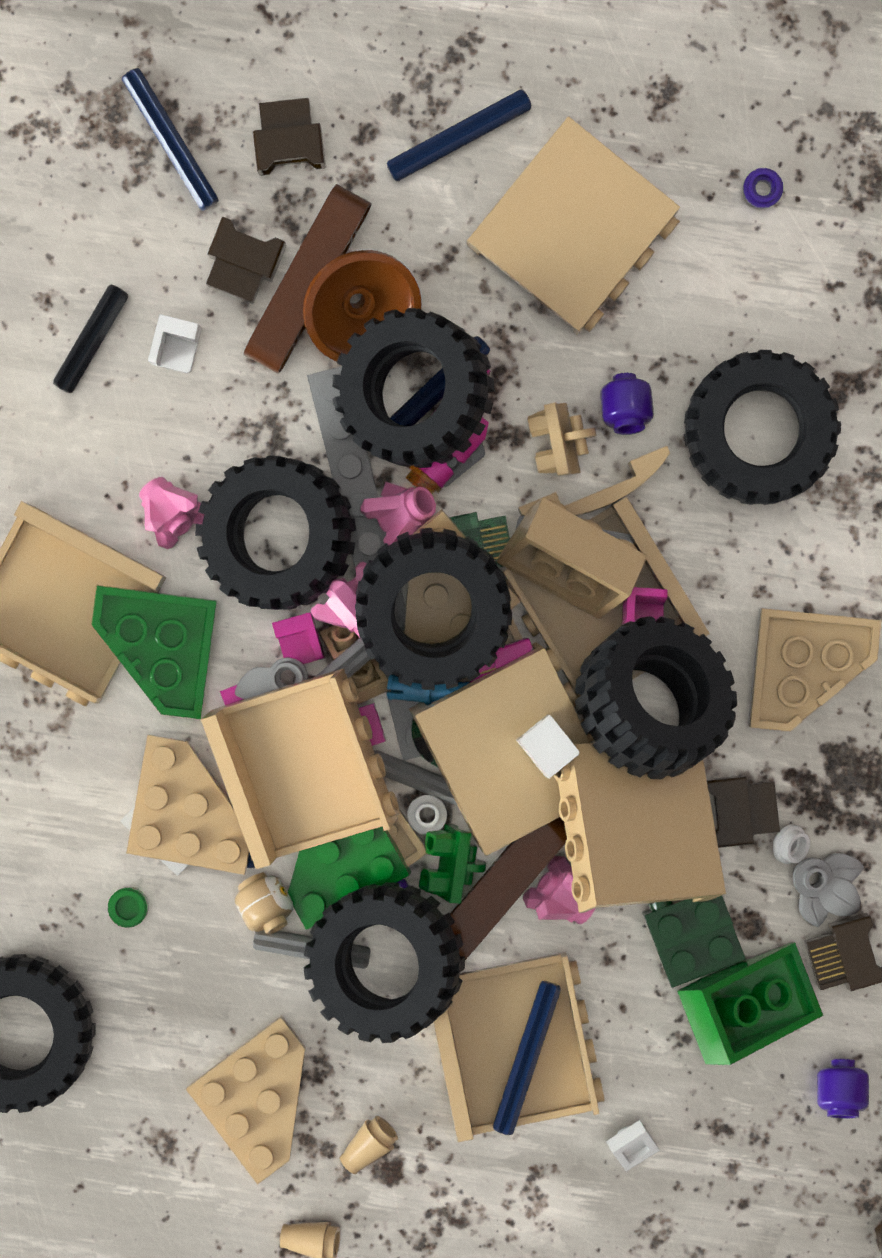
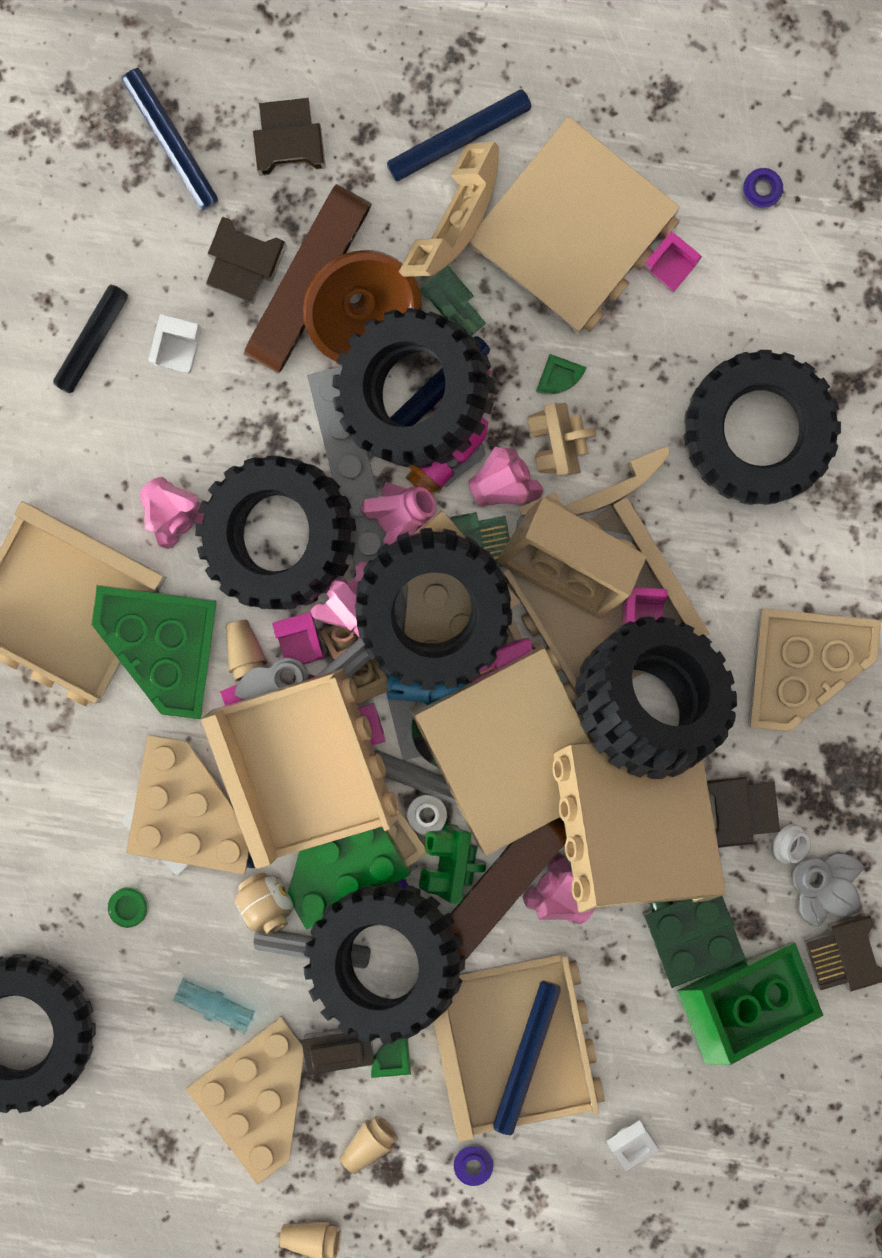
white panel [516,715,579,779] -> none
dark purple head [600,372,654,435] -> none
dark purple head [817,1059,869,1119] -> none
none -> clear light blue pin [173,978,255,1035]
none -> tan cone [225,620,267,681]
none -> dark brown piece [302,1030,375,1075]
none -> green tile [371,1037,411,1078]
none -> tan slope [399,142,499,277]
none -> clear green piece [420,265,486,336]
none -> dark purple plate [454,1145,493,1186]
none -> bright pink rock [469,447,543,507]
none -> green tile [536,354,587,394]
none -> dark pink panel [643,231,702,293]

